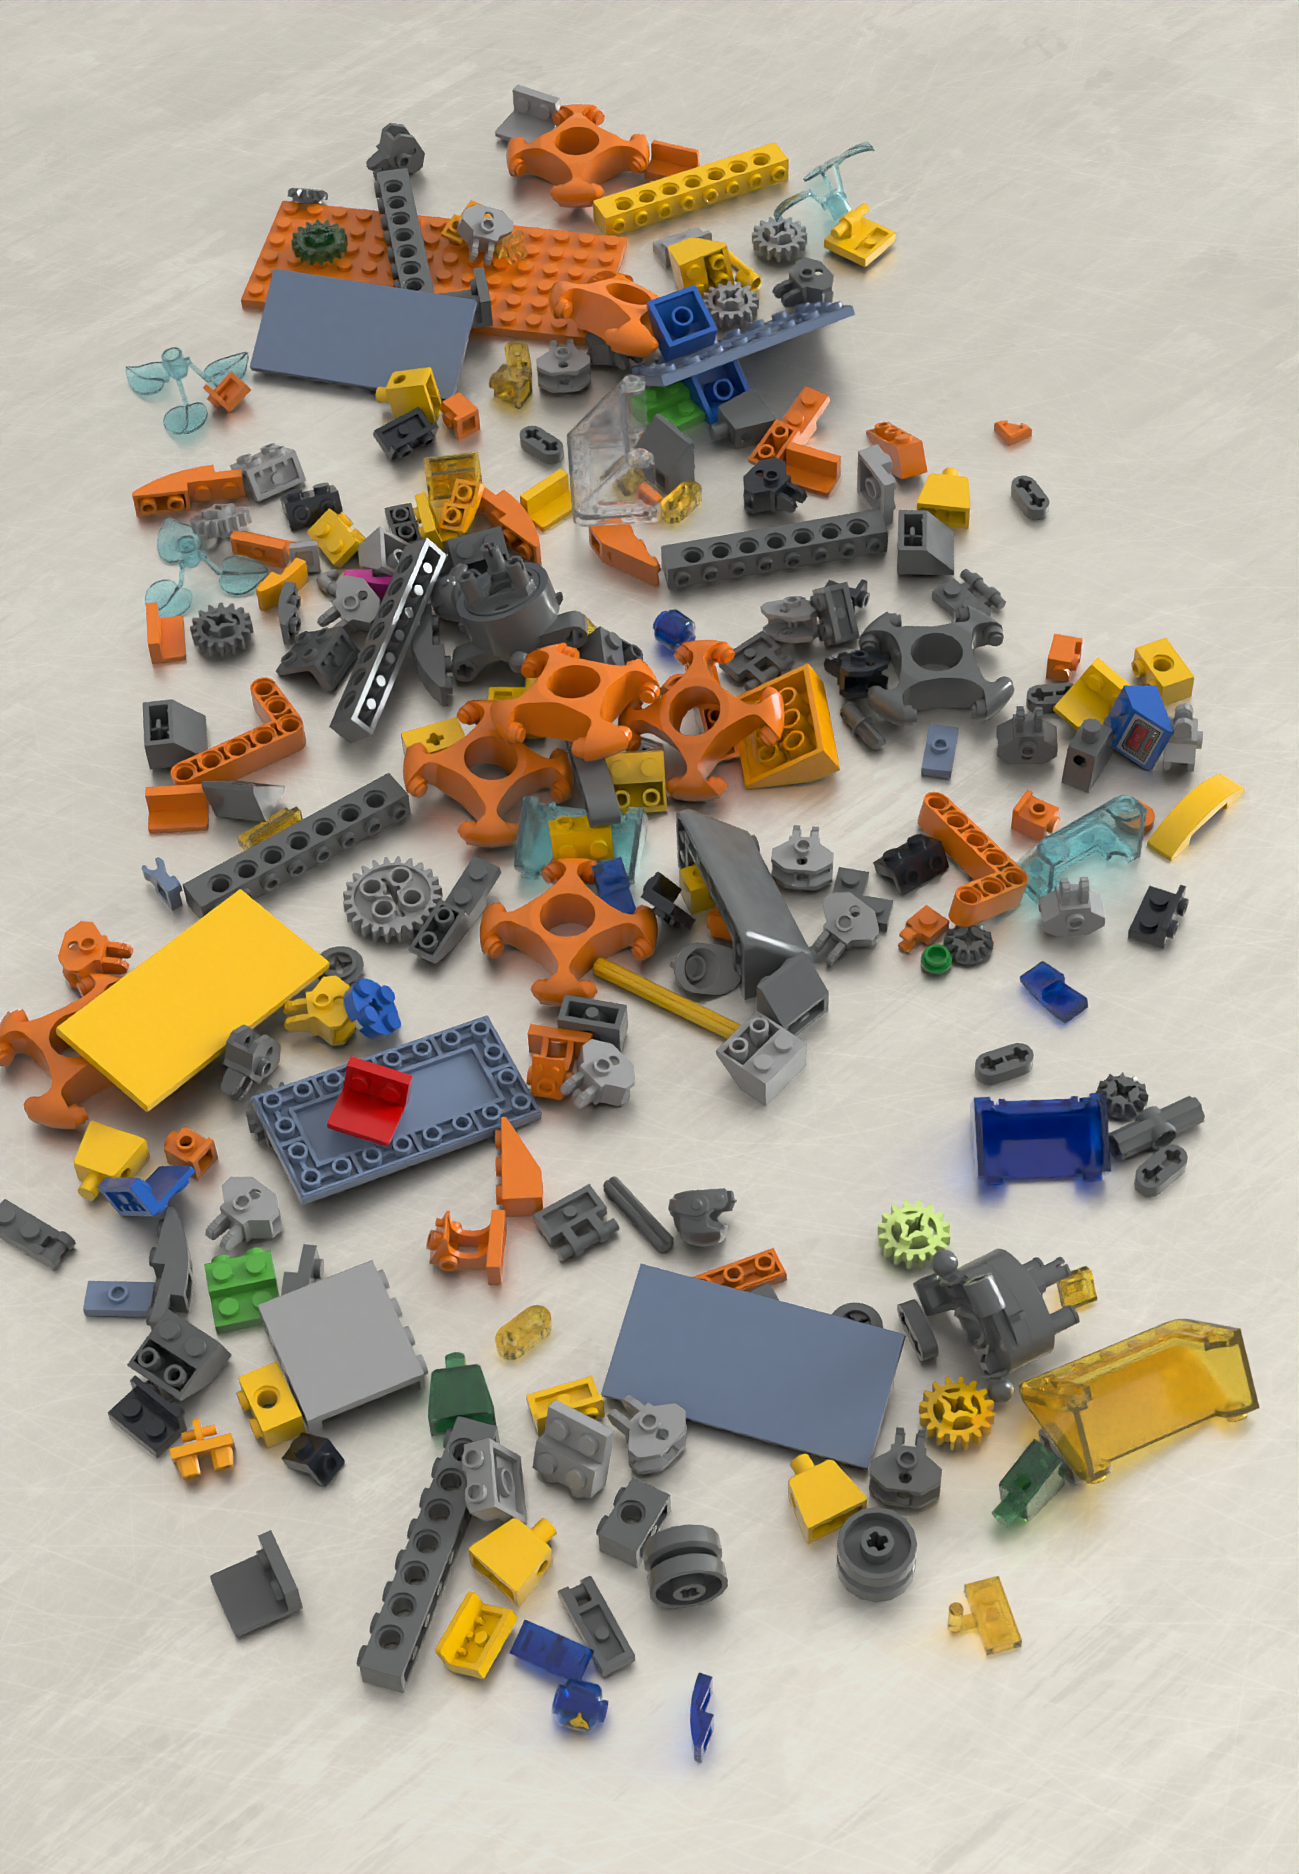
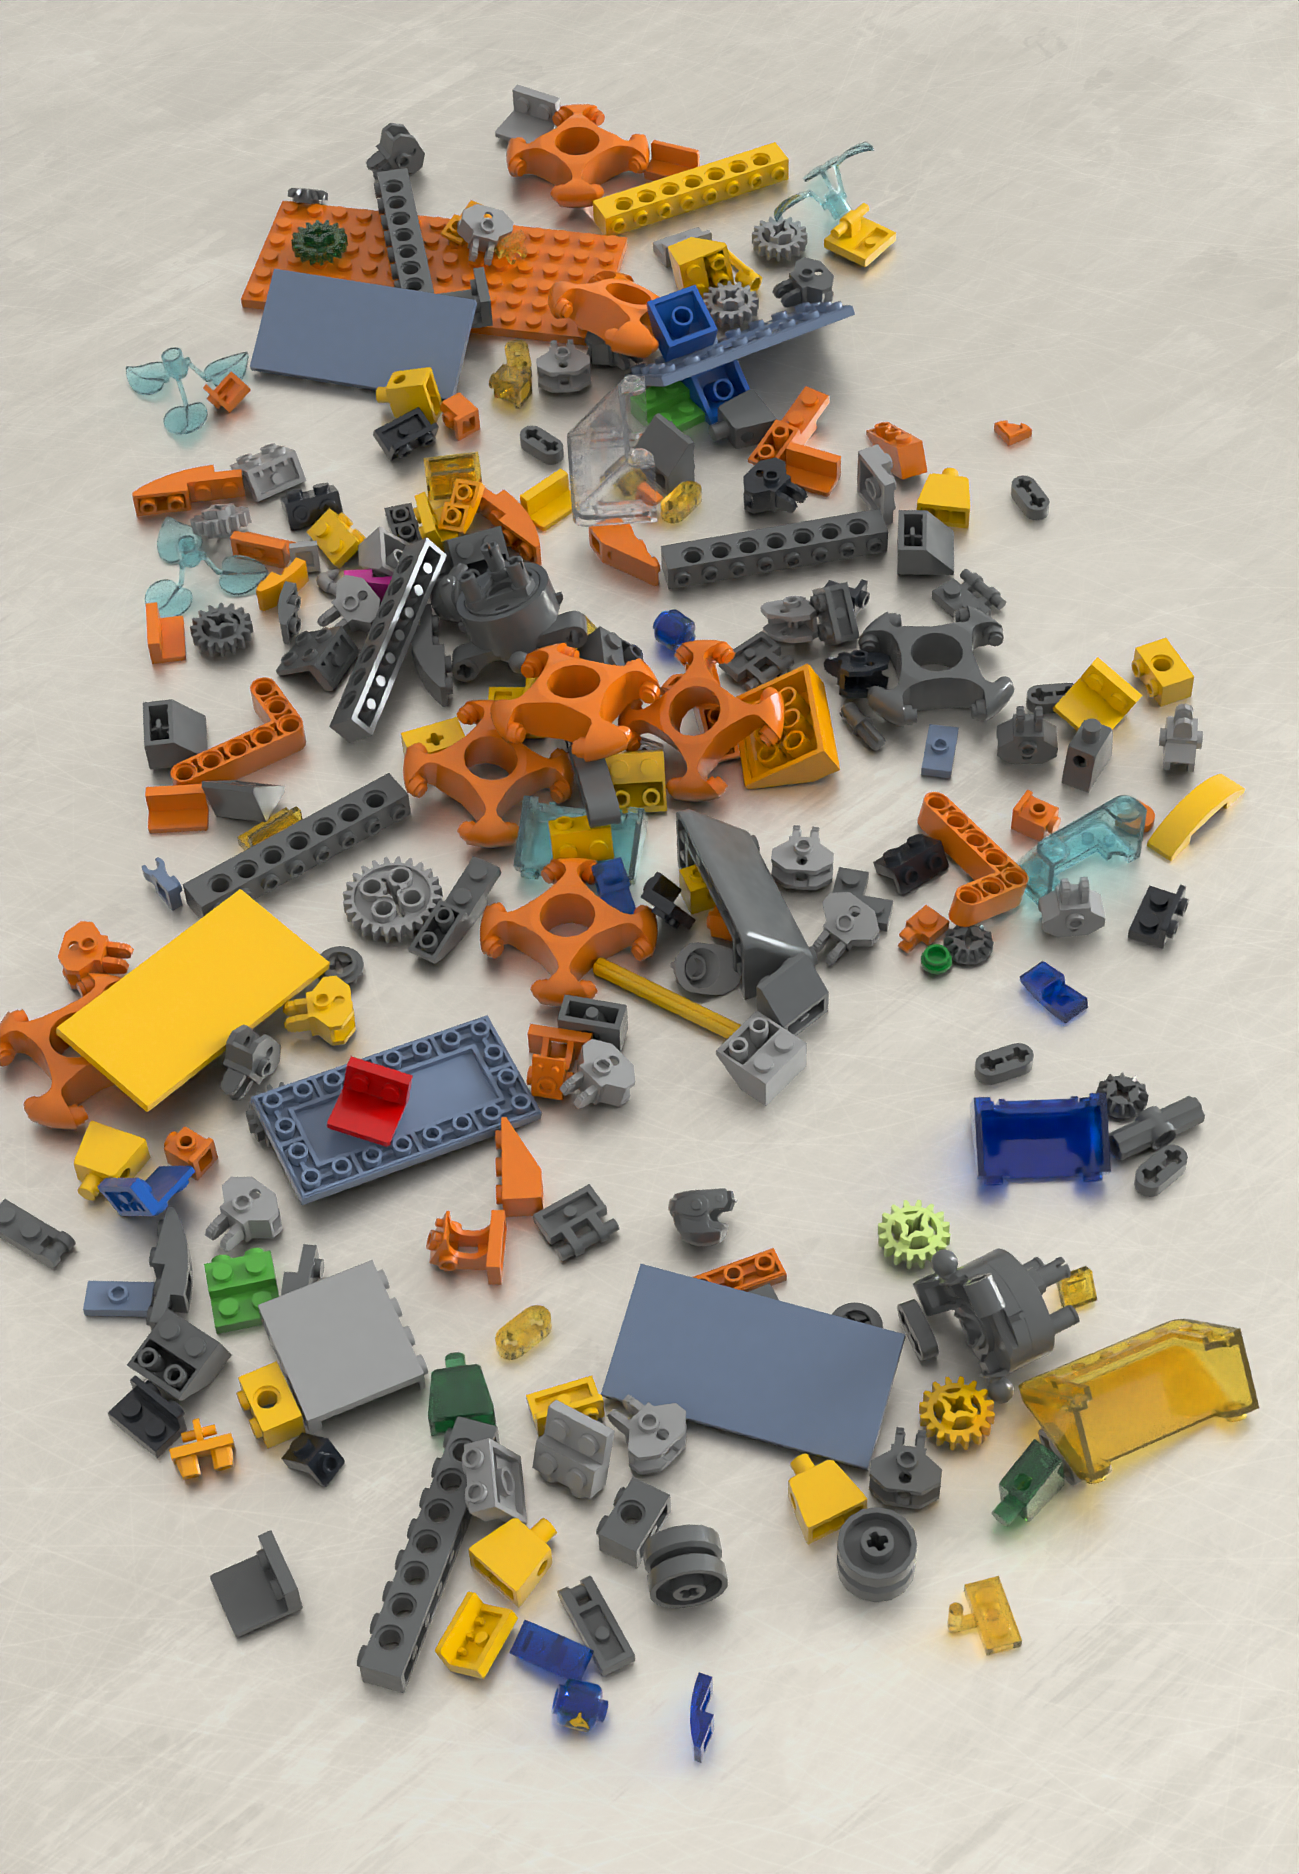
blue plate [344,978,401,1040] -> none
dark grey axle [603,1176,674,1252] -> none
orange brick [1046,633,1083,682] -> none
blue slope [1103,685,1174,770] -> none

